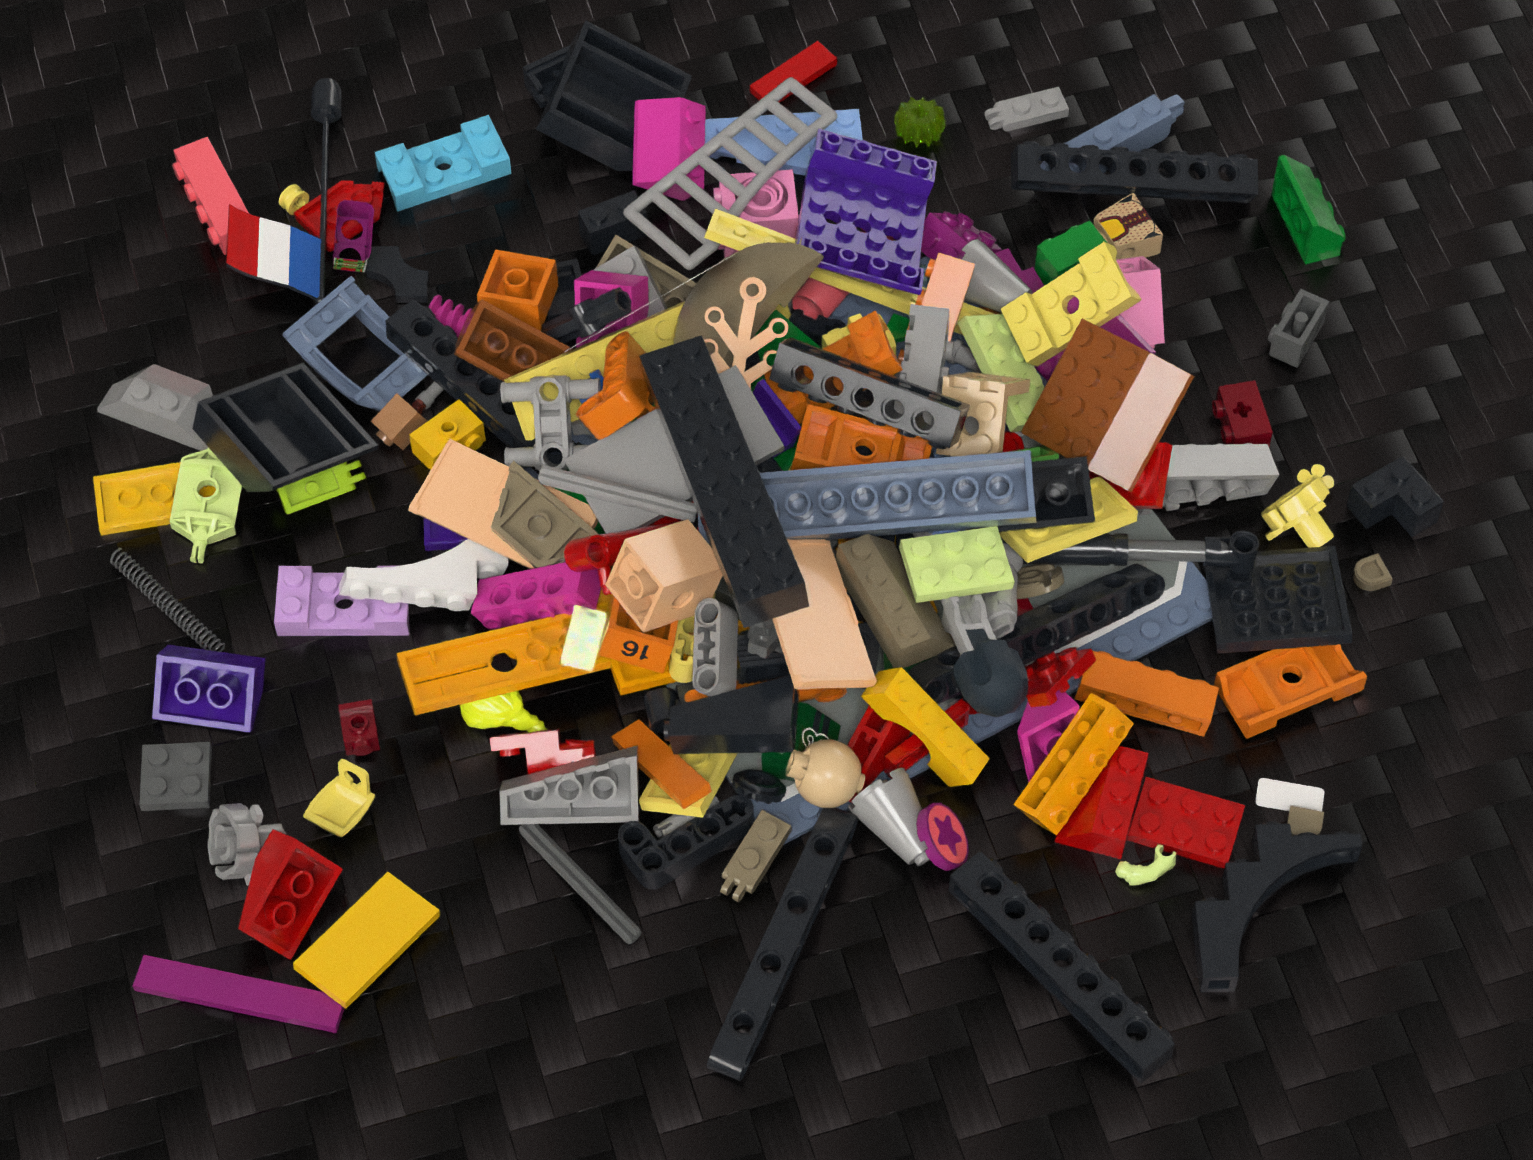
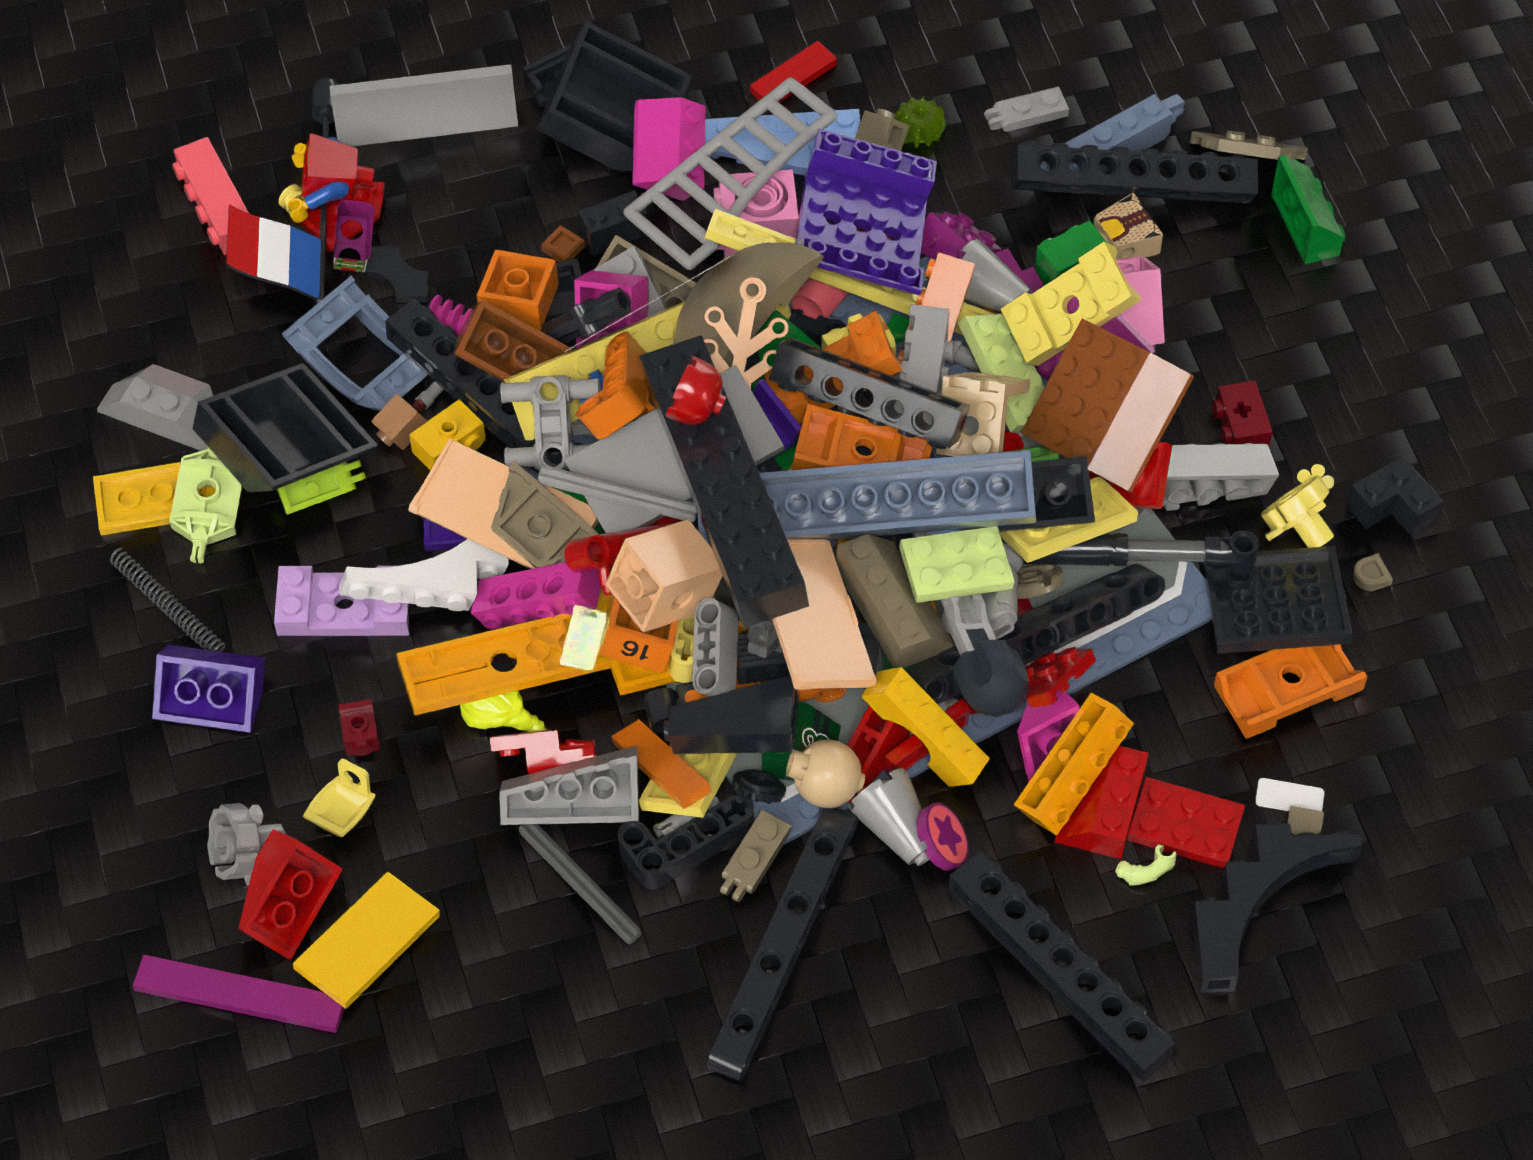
dark grey plate [139,742,212,811] -> none
medium azure piece [375,115,512,212] -> none
orange brick [1075,651,1219,737] -> none
dark grey brick [1268,289,1329,368] -> none
none -> torso [288,134,374,223]
none -> light grey arch [329,64,518,146]
none -> dark orange tile [541,225,585,262]
none -> red cylinder [665,356,727,425]
none -> dark tan brick [855,108,910,151]
none -> dark tan wing [1190,130,1308,160]

